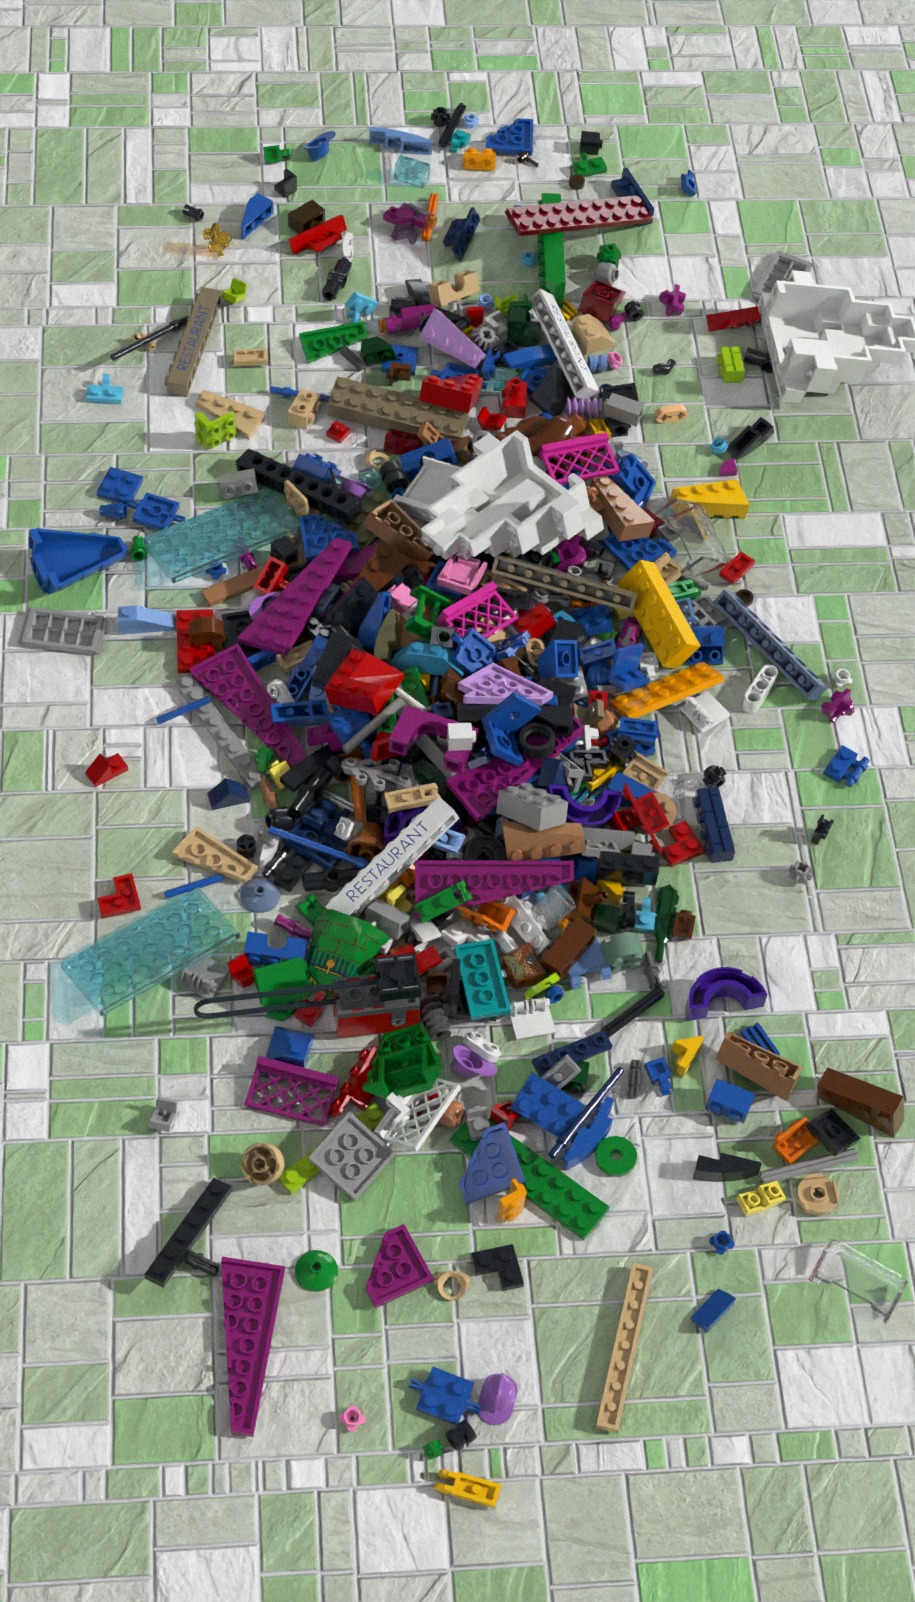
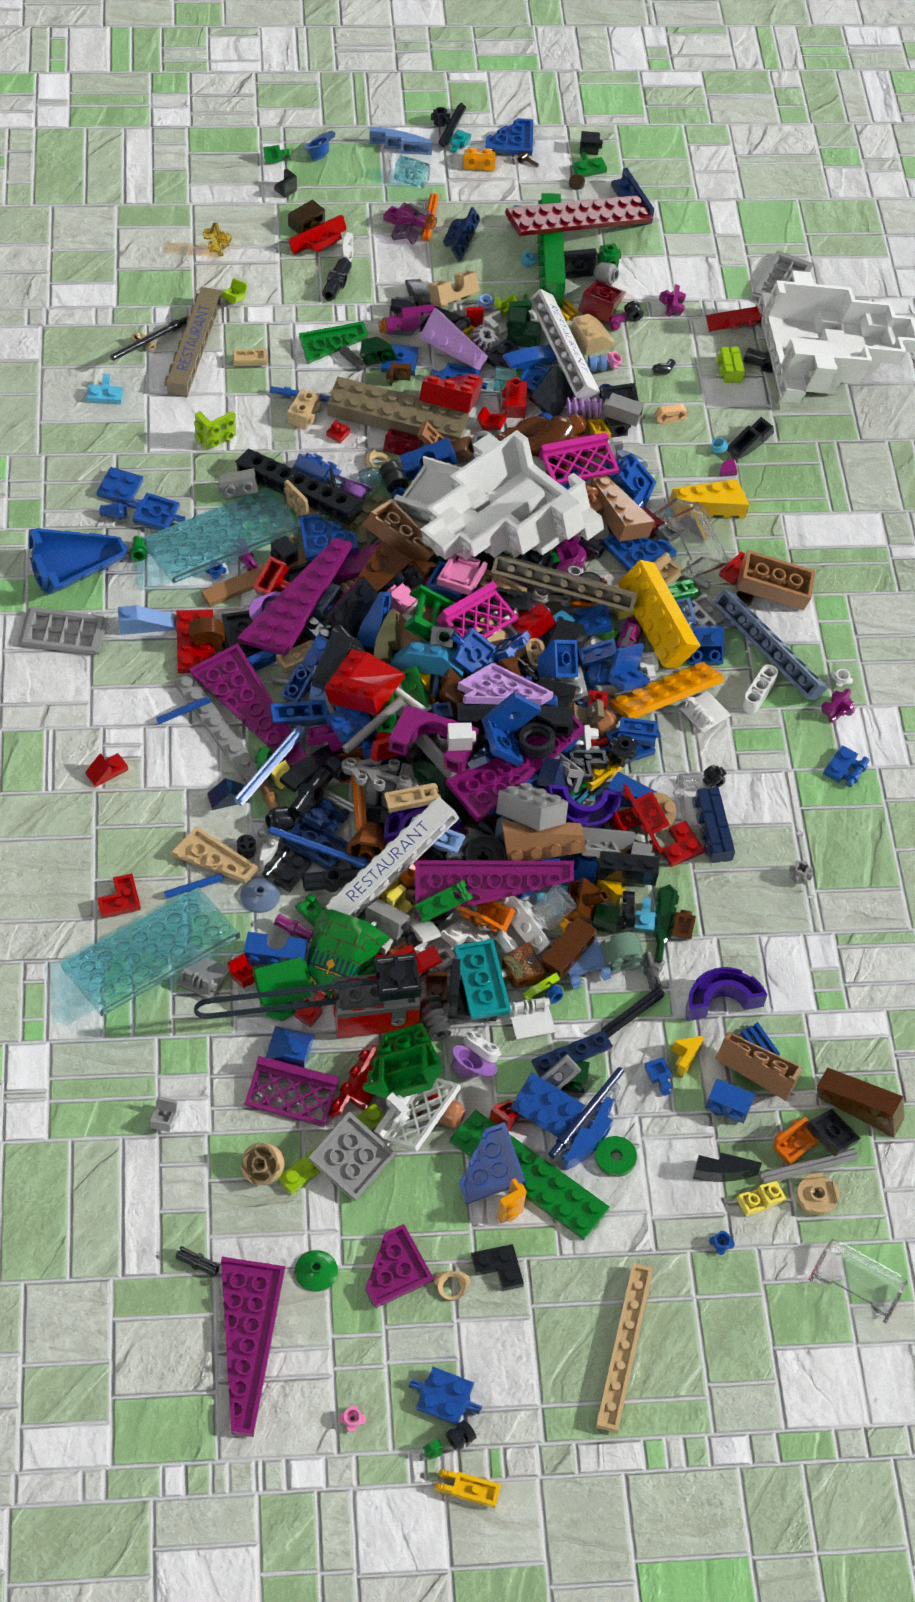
black plate [144,1178,232,1288] -> none
black pin [182,204,204,221] -> none
tan wing [195,389,265,440] -> none
blue slope [241,193,273,240] -> none
white plate [267,679,295,703] -> none
white bracket [334,817,363,841] -> none
medium azure plate [344,292,379,323] -> none
light blue plate [463,114,479,128] -> none
light grey bracket [465,1106,490,1141] -> none
medium lavender piece [478,1373,517,1425] -> none
blue plate [481,349,501,381] -> none
black brick [594,557,617,581] -> none
tan plate [622,752,669,791] -> none
dark grey axle [627,1059,642,1099] -> none
blue plate [681,169,696,197] -> none
blue slope [690,1289,736,1333] -> none
black plate [811,814,834,845] -> none
none -> axle [234,724,306,806]
none -> black plate [564,248,597,279]
none -> medium nougat brick [736,550,815,611]

